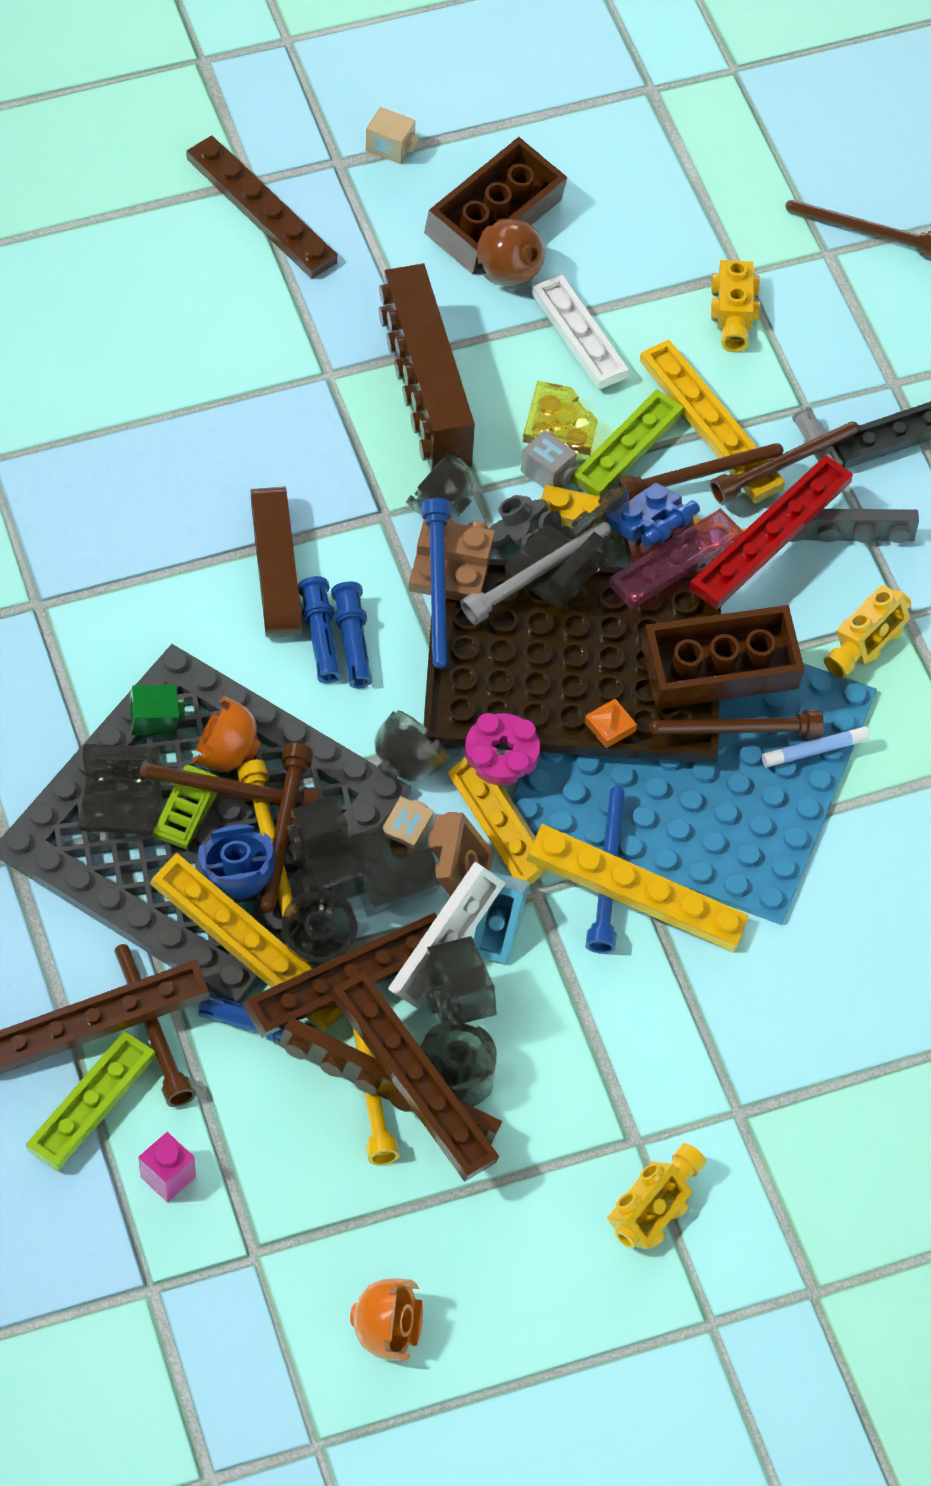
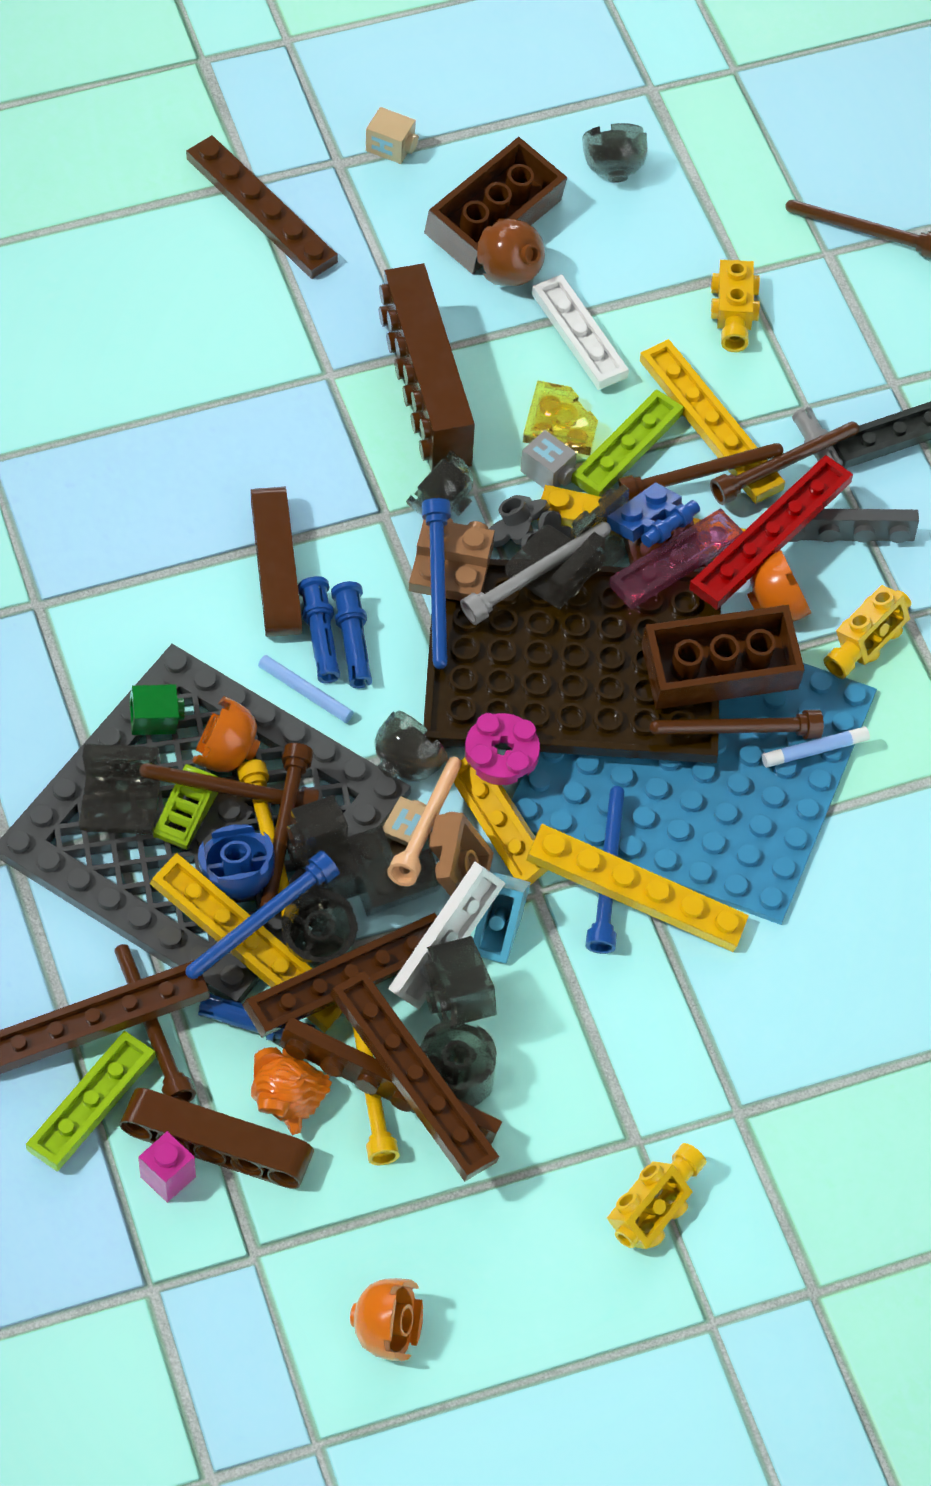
orange tile [584,699,637,748] -> none
none -> reddish brown beam [119,1088,314,1189]
none -> blue piece [185,850,340,979]
none -> orange hair [251,1047,332,1135]
none -> light blue bar [258,655,354,723]
none -> light nougat piece [387,756,462,886]
none -> clear smoke cylinder [582,123,648,183]
none -> orange cylinder [747,550,812,622]

